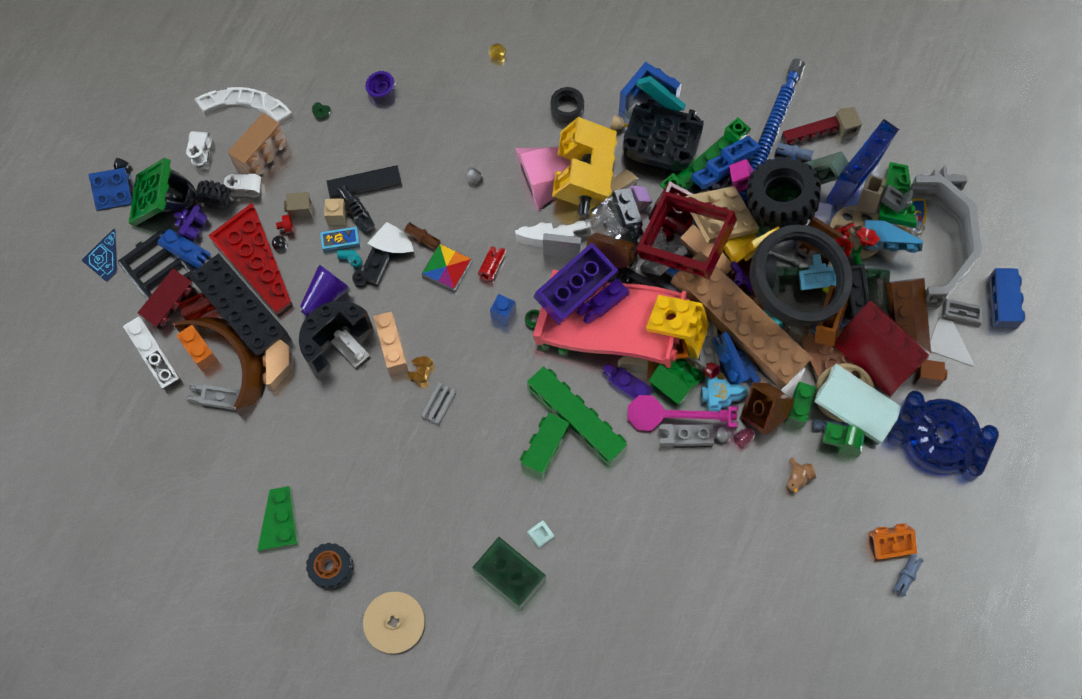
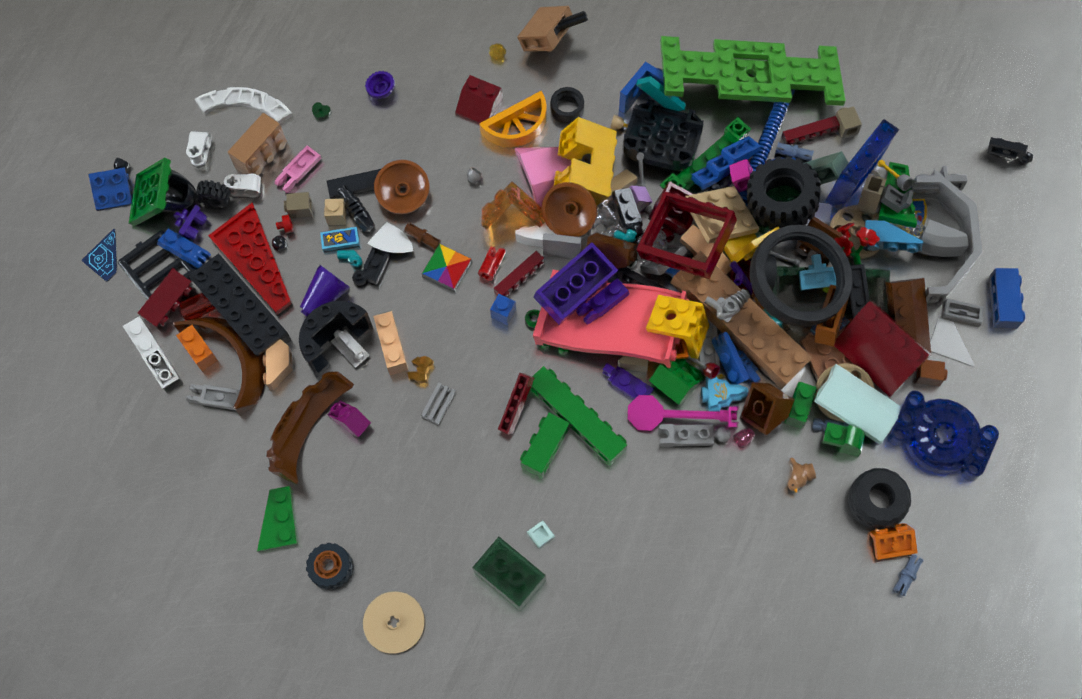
none -> reddish brown windscreen [266,372,354,485]
none -> bright pink hinge [275,145,322,193]
none -> magenta slope [327,401,371,438]
none -> dark orange dish [374,160,430,214]
none -> dark red slope [455,75,503,124]
none -> light orange window [479,91,547,148]
none -> clear orange bracket [481,181,545,230]
none -> dark red piece [494,251,544,297]
none -> dark red piece [498,373,534,434]
none -> medium nougat piece [517,6,588,53]
none -> dark orange dish [542,182,597,237]
none -> teal arm [613,229,637,242]
none -> light grey hinge [636,152,646,187]
none -> bright green piece [660,36,846,106]
none -> light grey piece [704,289,750,323]
none -> black tyre [848,468,912,529]
none -> light grey hinge [878,160,914,191]
none -> light grey slope [918,219,969,257]
none -> black hinge [987,137,1034,164]

